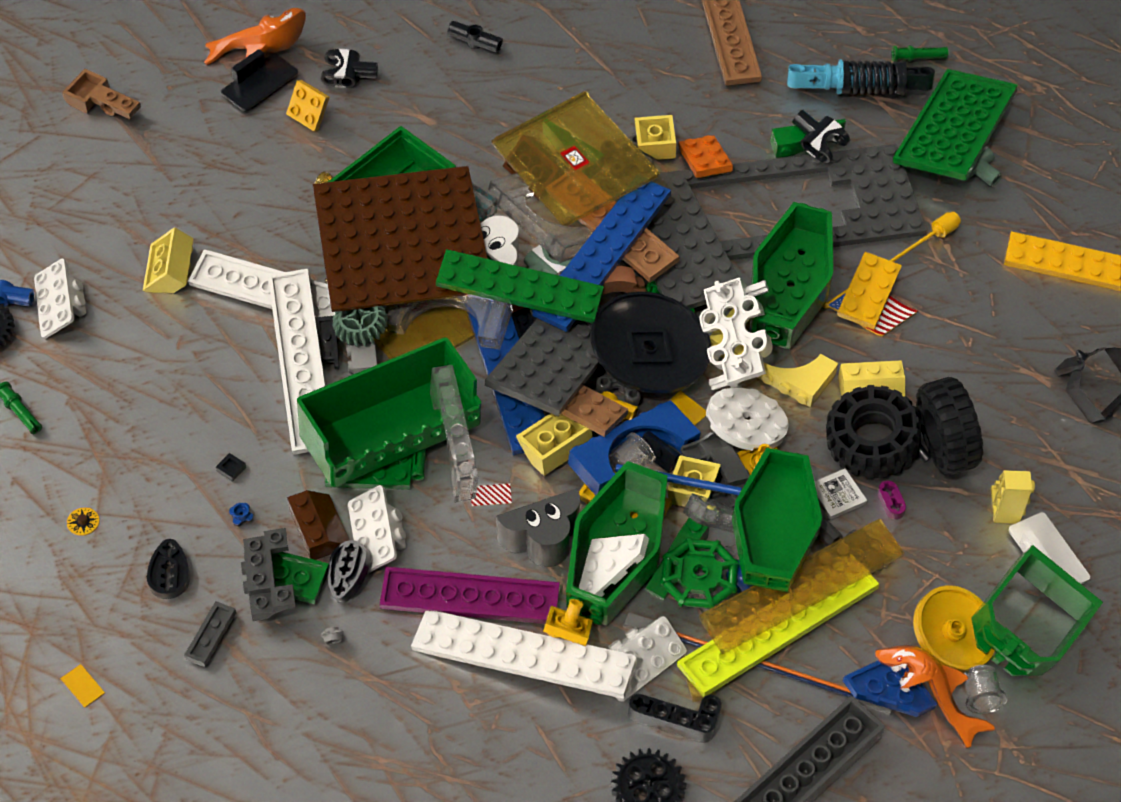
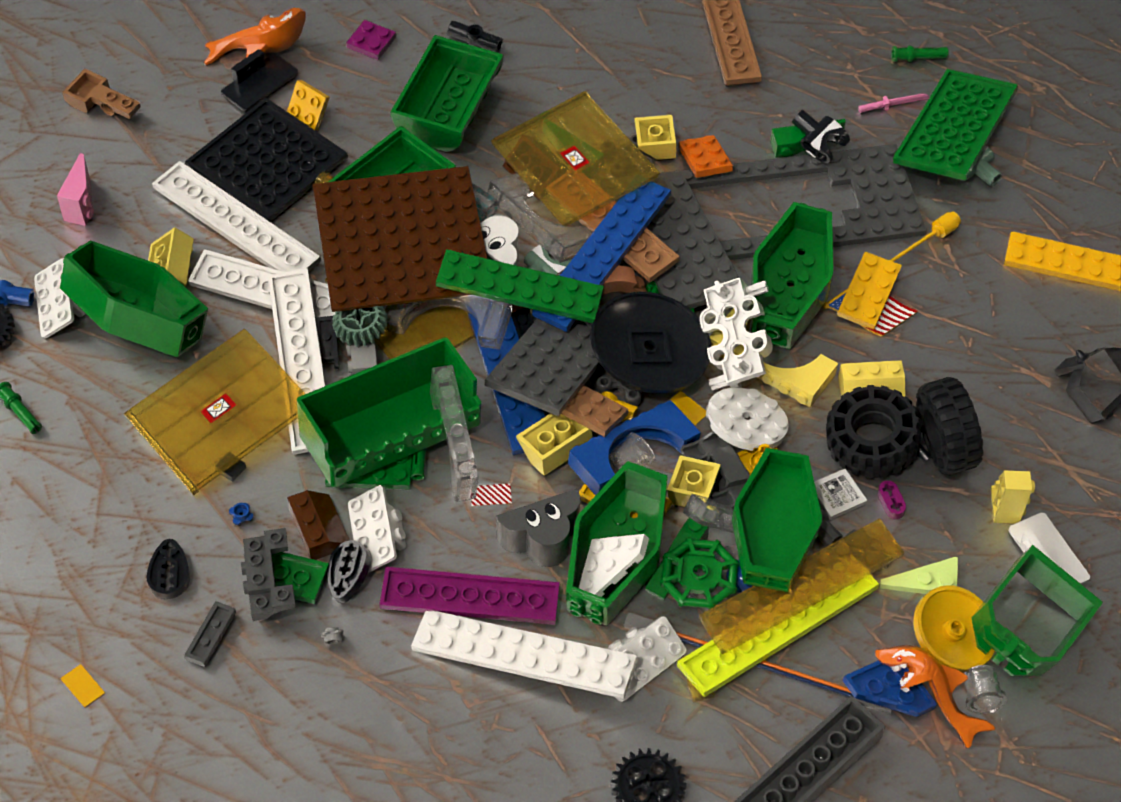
piece [67,507,99,535] -> none
black connector [321,49,378,88] -> none
yellow plate [543,599,593,646] -> none
blue bar [615,464,742,495] -> none
black beam [628,694,722,743] -> none
black plate [637,431,681,473] -> none
black piece [787,59,935,96] -> none
none -> bright pink slope [57,153,94,226]
none -> green container [60,240,208,357]
none -> clear yellow door [123,329,305,496]
none -> white plate [152,161,321,272]
none -> black plate [185,98,348,222]
none -> magenta plate [346,20,396,60]
none -> green container [391,35,504,152]
none -> bright pink sword [858,94,929,113]
none -> yellowish green wing [879,557,958,594]

